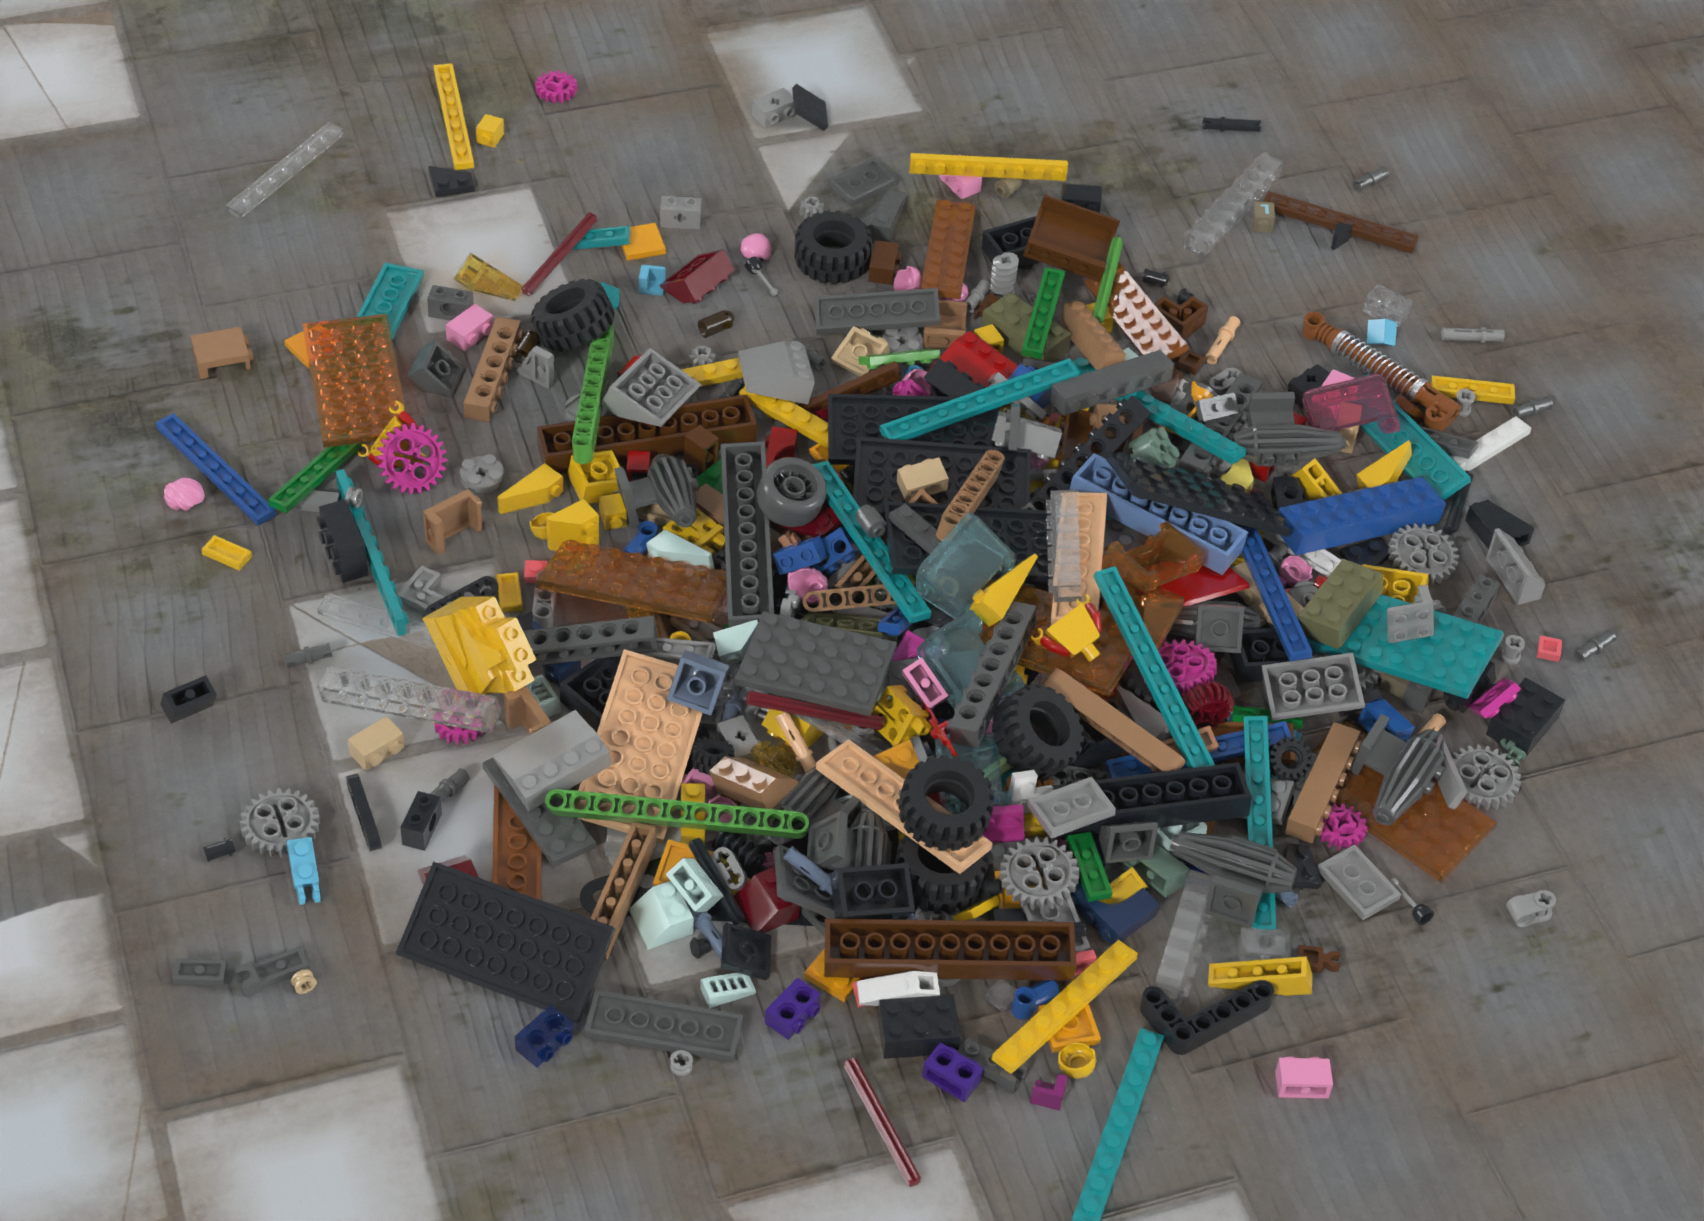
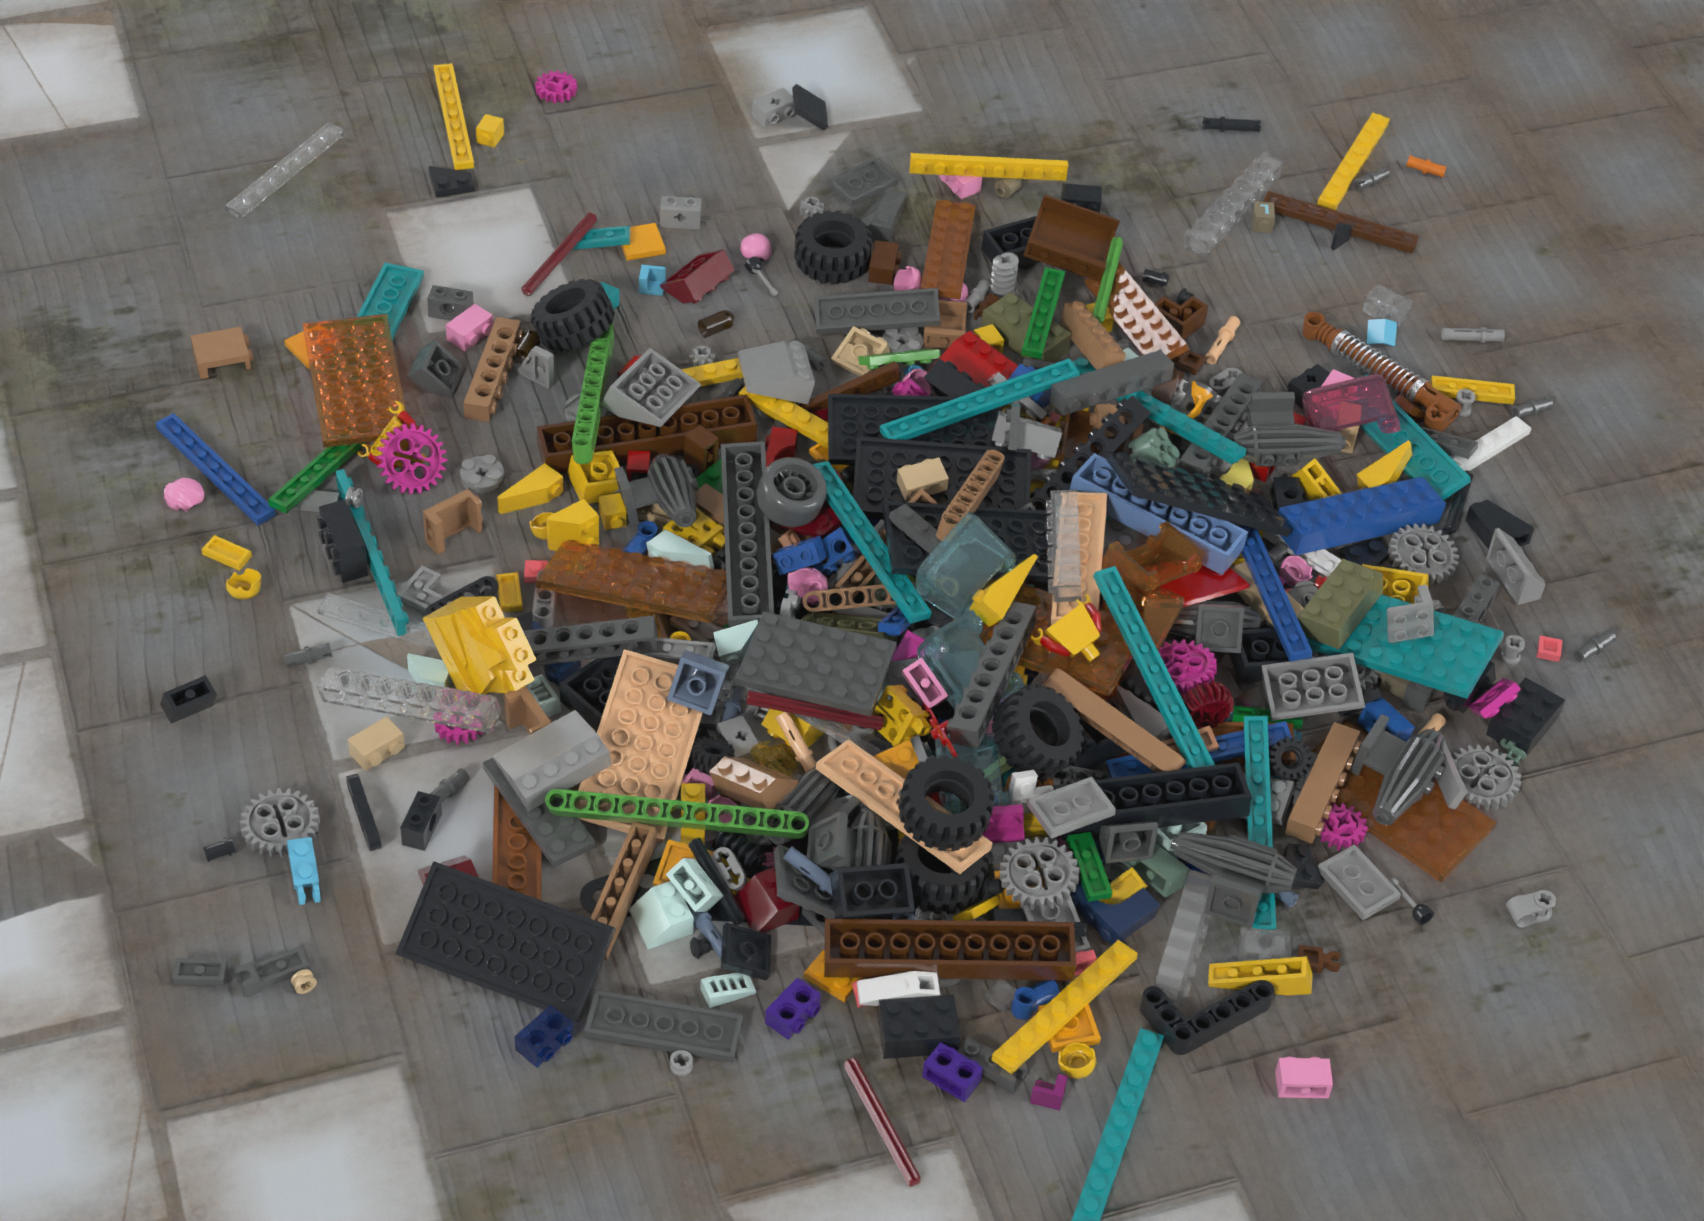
clear yellow slope [454,252,523,301] -> none
dark grey brick [856,505,887,538] -> none
plate [1195,392,1239,422] -> none
none -> yellow hair [226,568,261,600]
none -> light aqua slope [407,653,452,698]
none -> yellow plate [1317,112,1390,211]
none -> orange pin [1406,155,1447,178]

